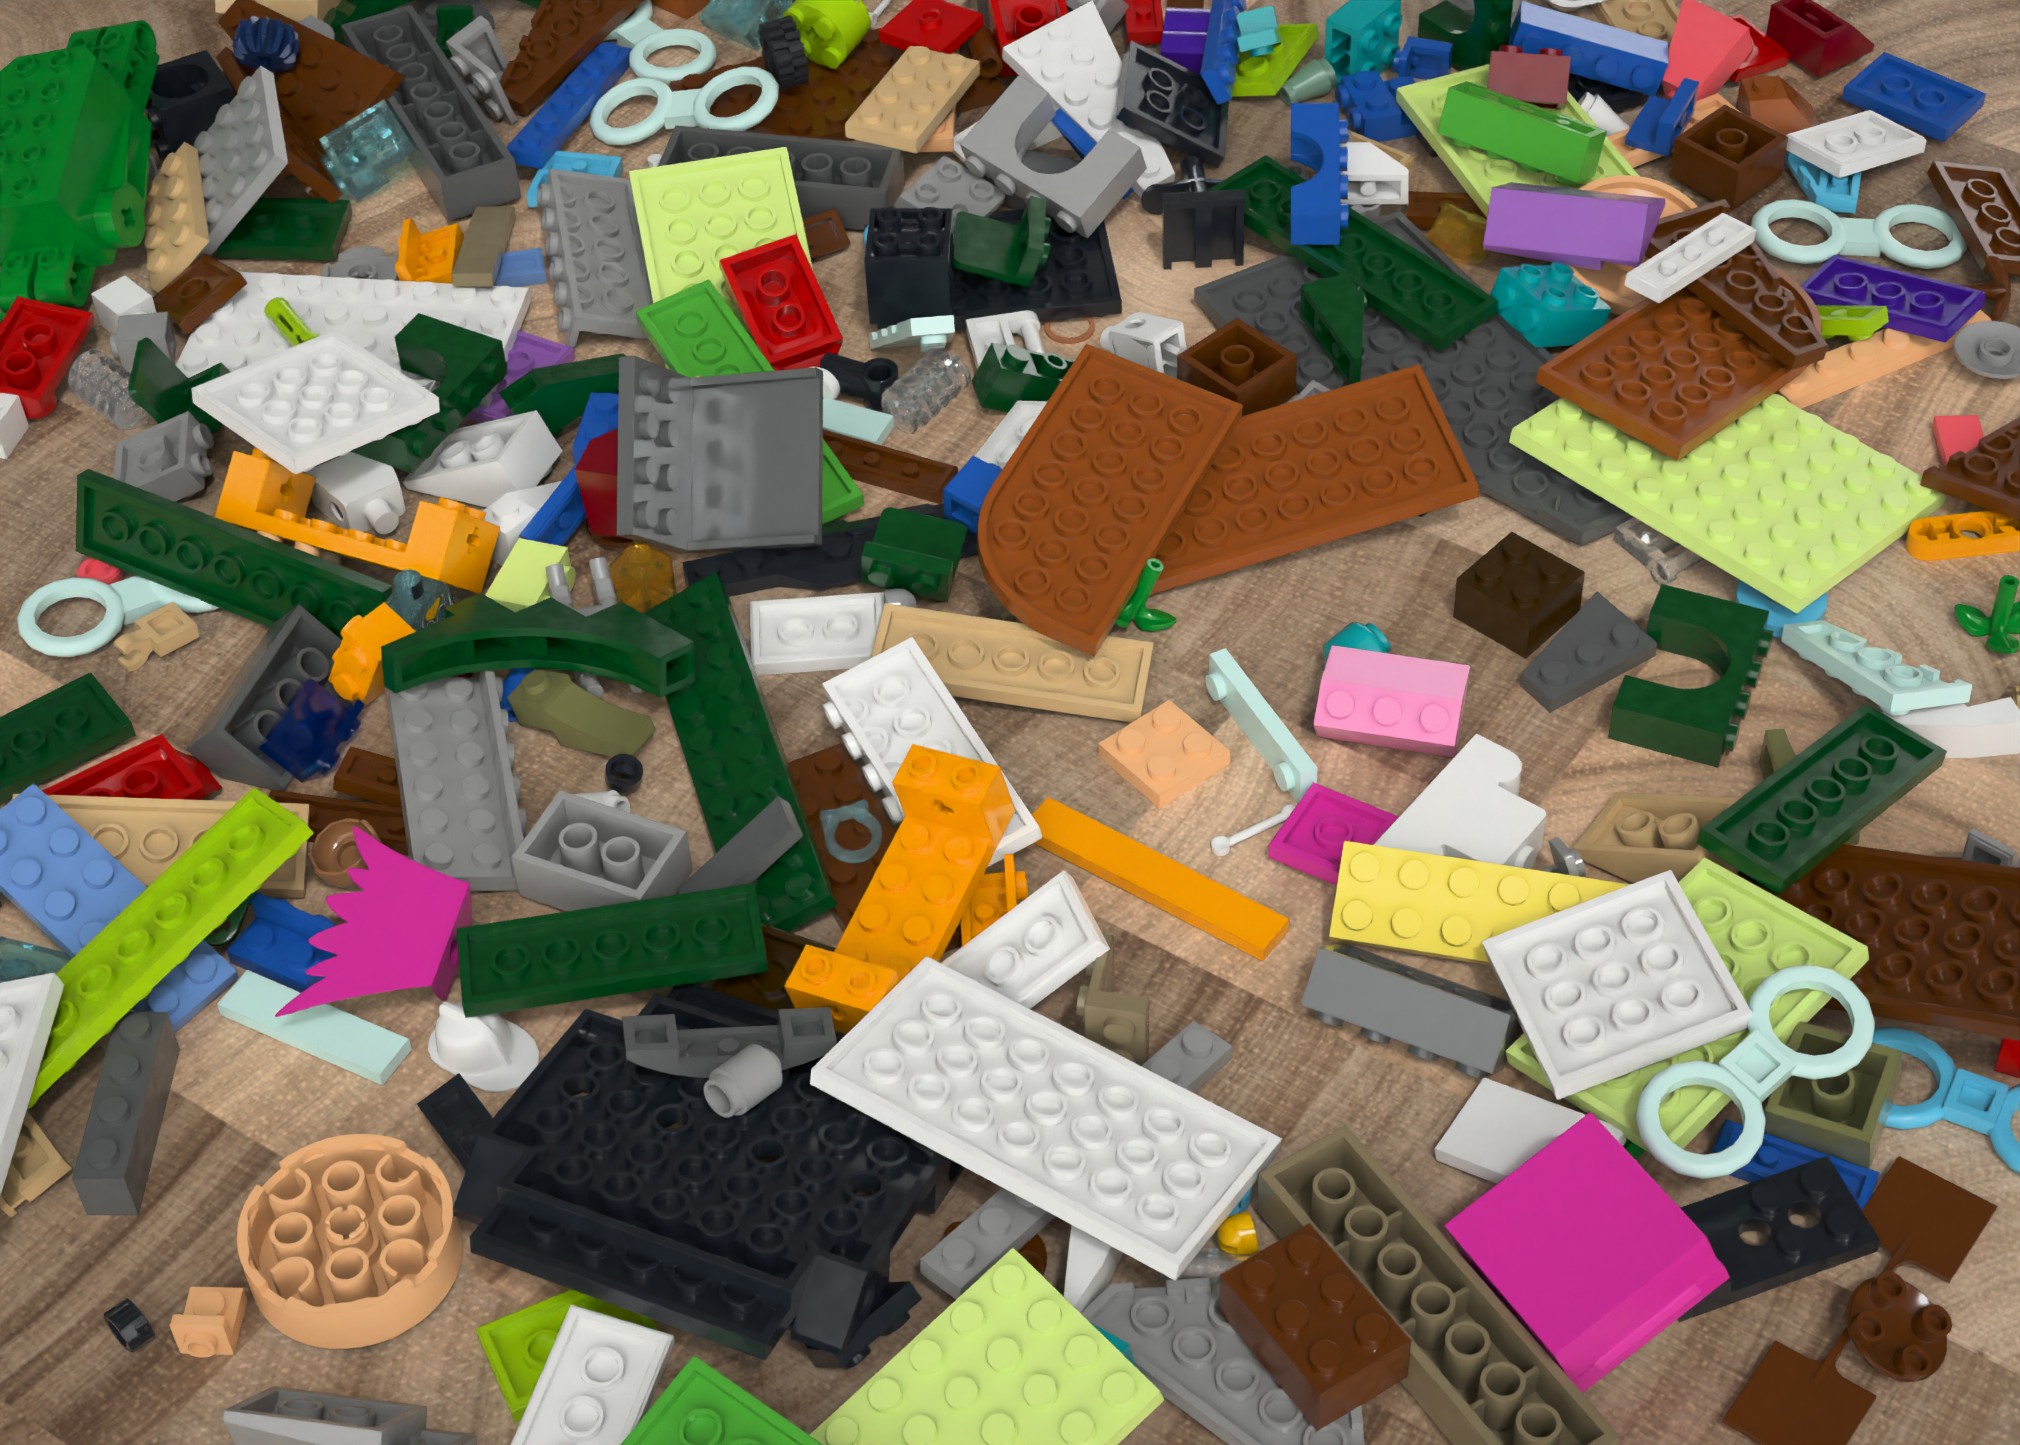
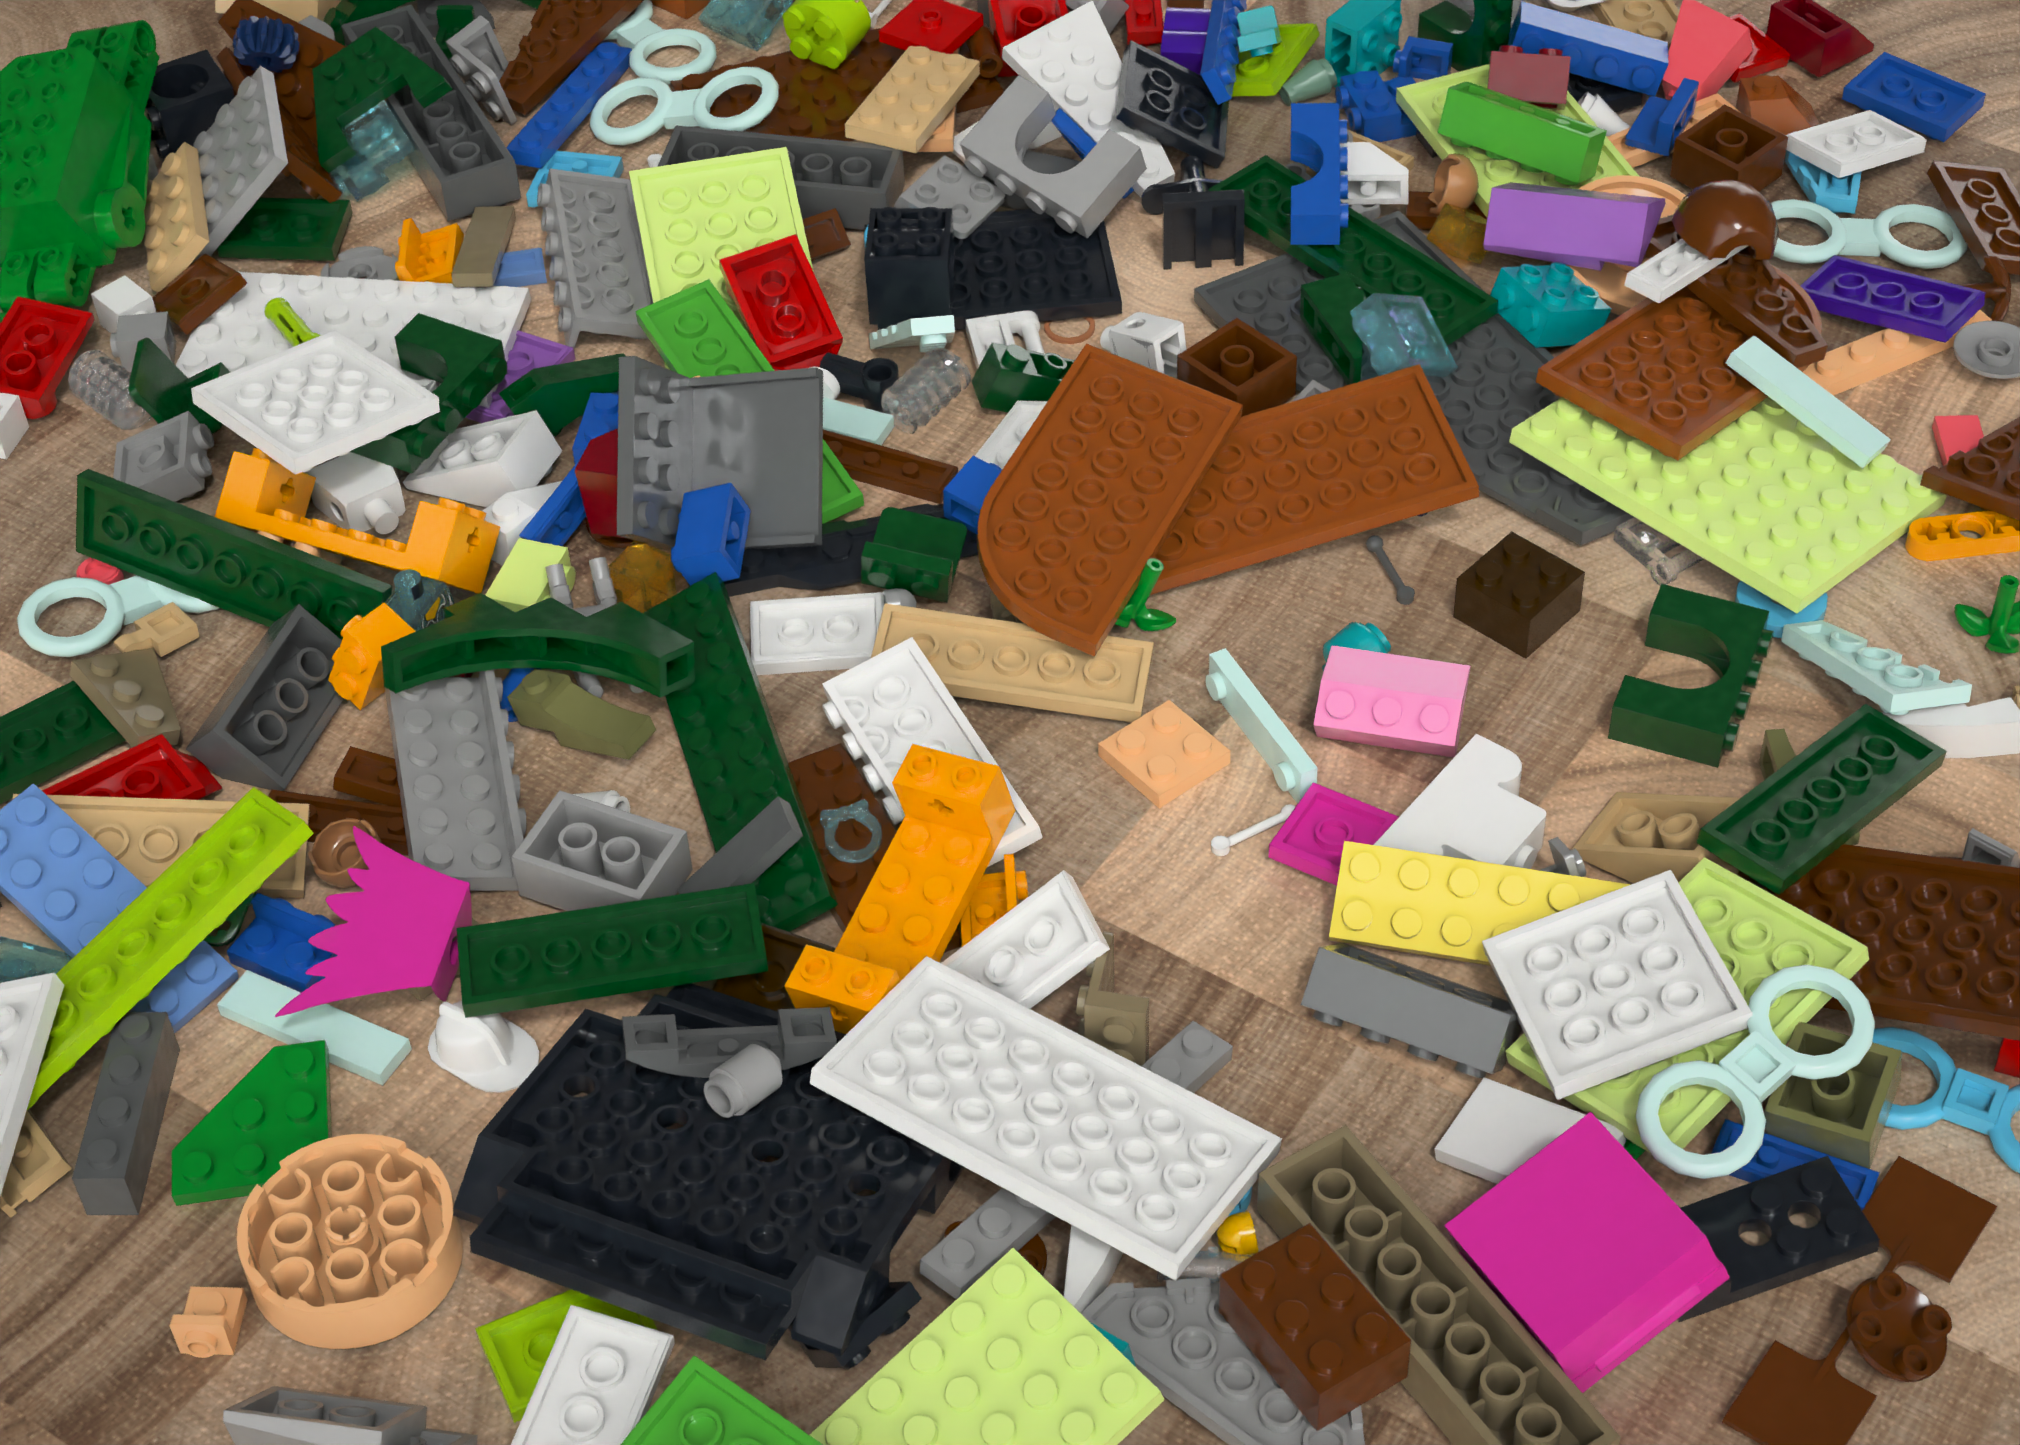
black axle [104,1298,154,1353] -> none
clear blue bracket [259,678,365,783] -> none
black hinge [417,1073,493,1170] -> none
black hinge [605,754,643,795] -> none
black tyre [758,16,809,90] -> none
dark green bracket [952,196,1051,287] -> none
light orange tile [1032,797,1290,961] -> none
dark grey wing [1520,591,1657,713] -> none
lime plate [1816,305,1889,341] -> none
none -> dark tan wing [69,648,181,747]
none -> green plate [172,1040,332,1206]
none -> dark green wing [313,26,453,173]
none -> blue brick [671,483,751,586]
none -> clear light blue plate [1350,293,1458,377]
none -> dark grey hinge [1366,535,1415,605]
none -> medium nougat hair [1429,153,1479,215]
none -> reddish brown cylinder [1672,180,1779,260]
none -> light aqua tile [1726,335,1891,468]

